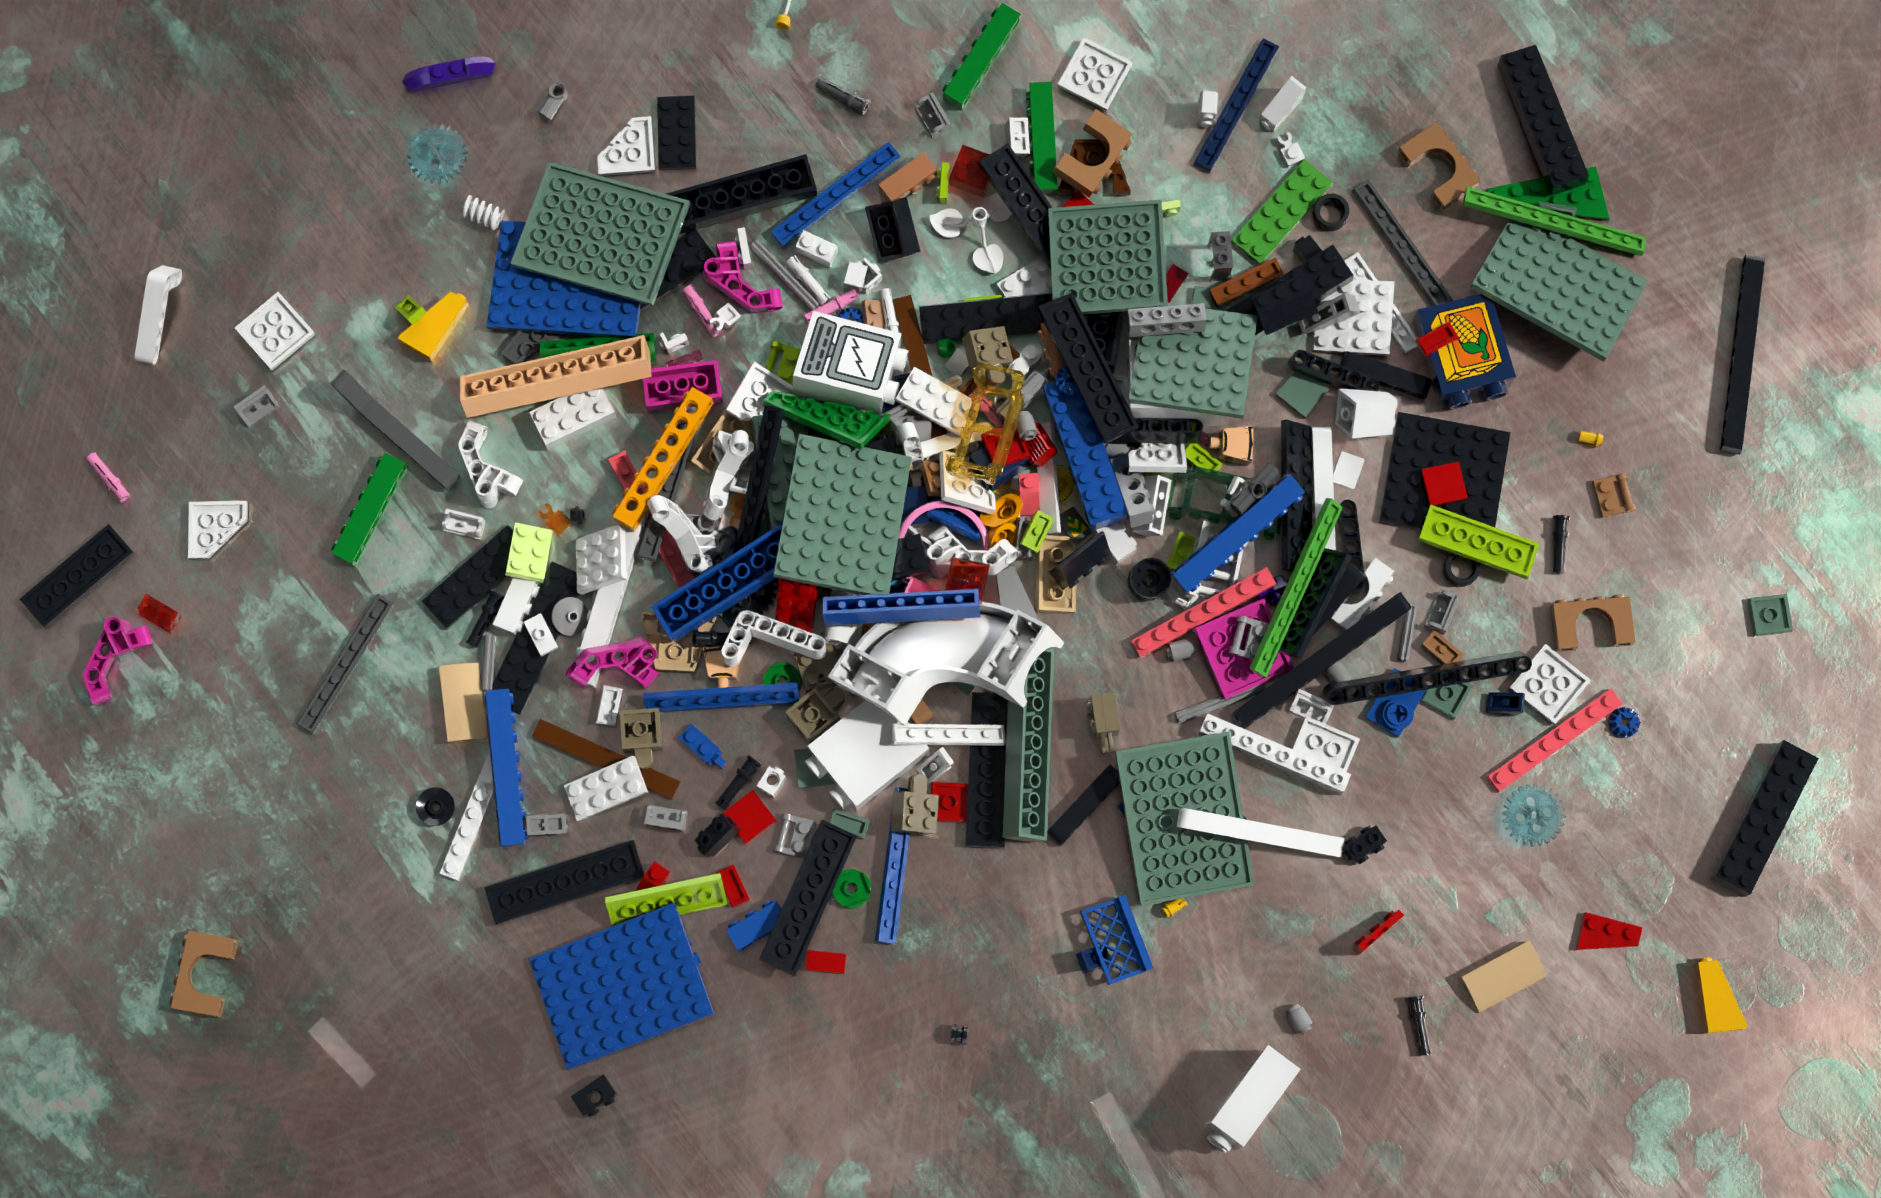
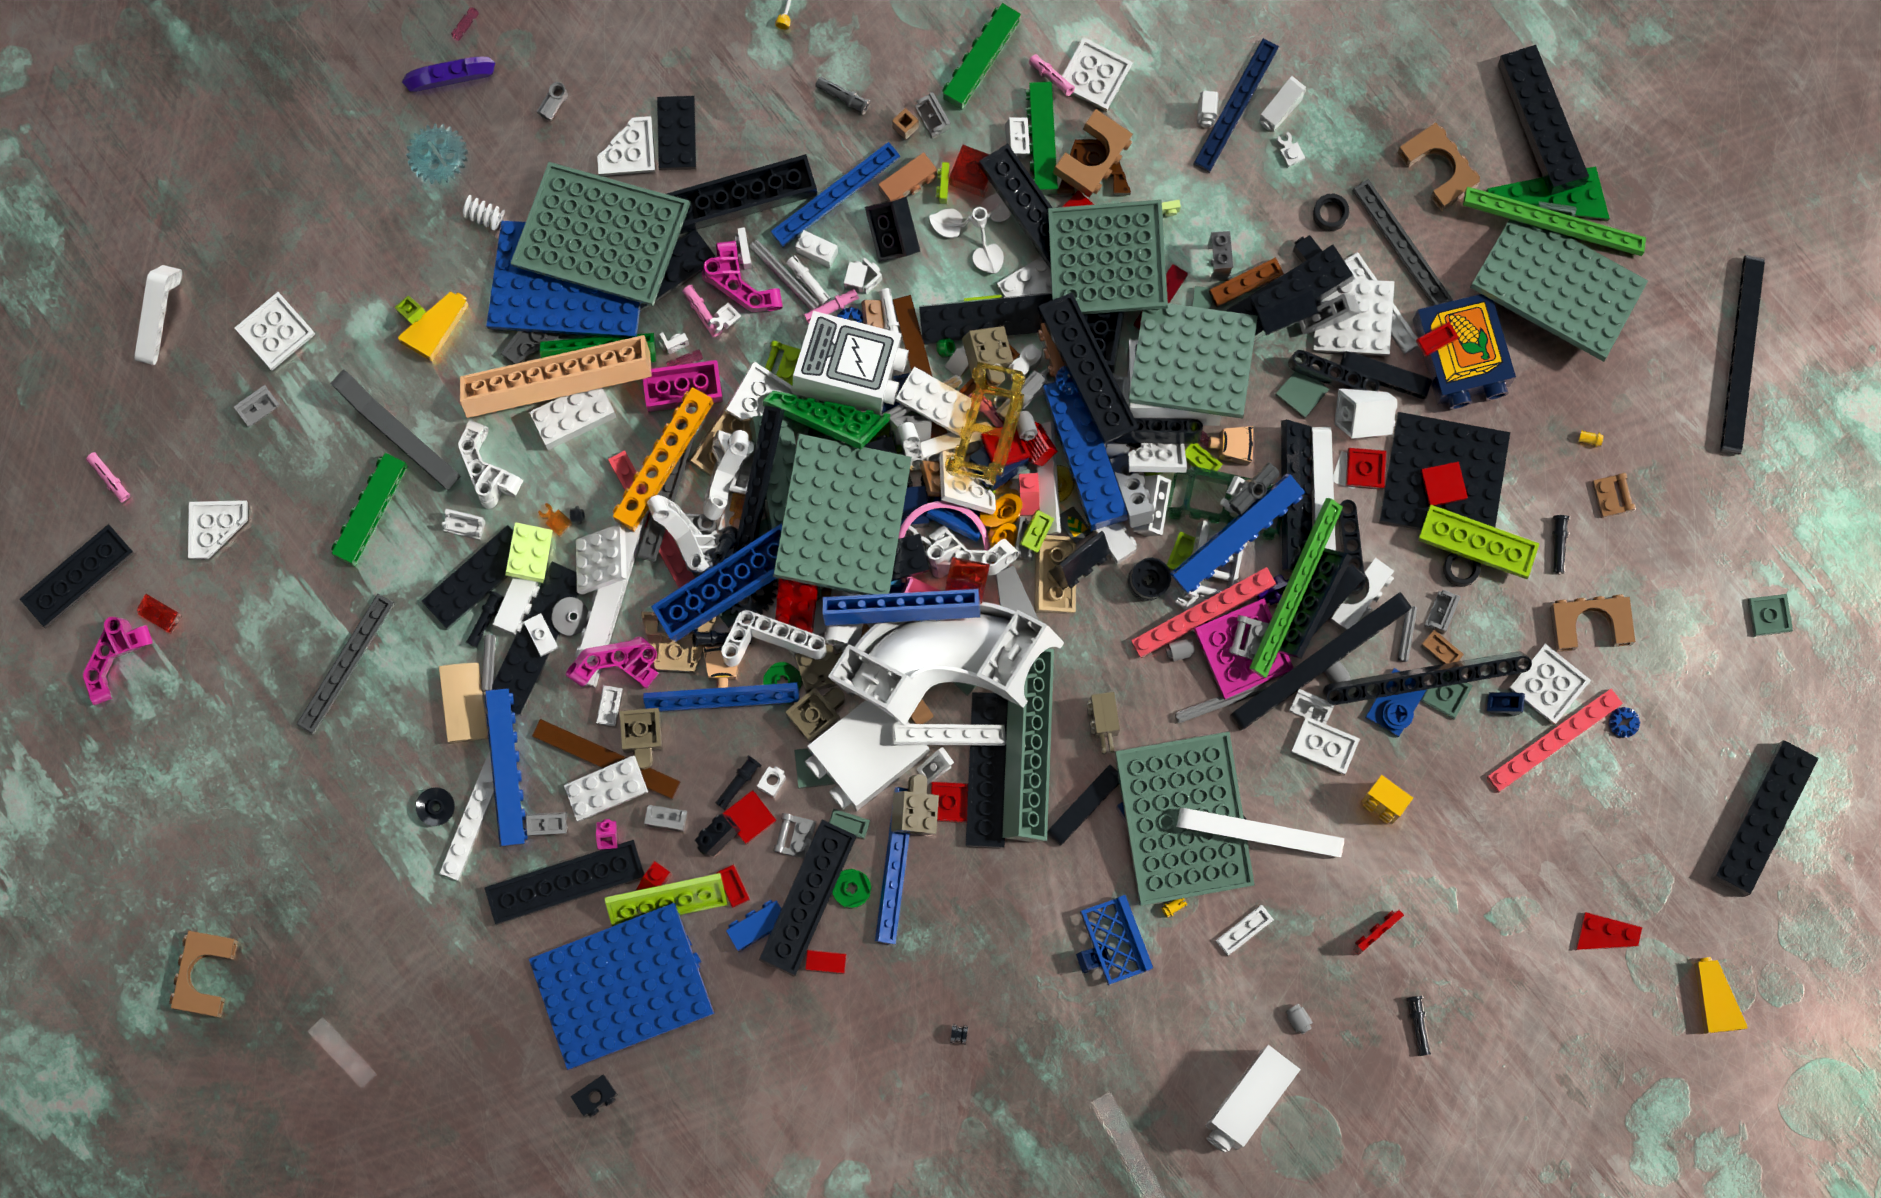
blue hinge [678,724,727,769] -> none
light grey brick [1127,303,1207,337] -> none
white brick [1198,713,1351,795] -> none
bright green plate [1231,159,1333,265] -> none
black brick [1342,825,1387,865] -> none
tan slope [1459,940,1547,1013] -> none
clear light blue gear [1502,783,1566,847] -> none
none -> clear pink axle [451,7,479,41]
none -> dark pink brick [596,819,618,849]
none -> medium nougat brick [892,108,919,140]
none -> bright pink pin [1029,54,1075,96]
none -> white tile [1216,905,1274,956]
none -> red tile [1346,448,1386,489]
none -> yellow brick [1361,775,1413,824]

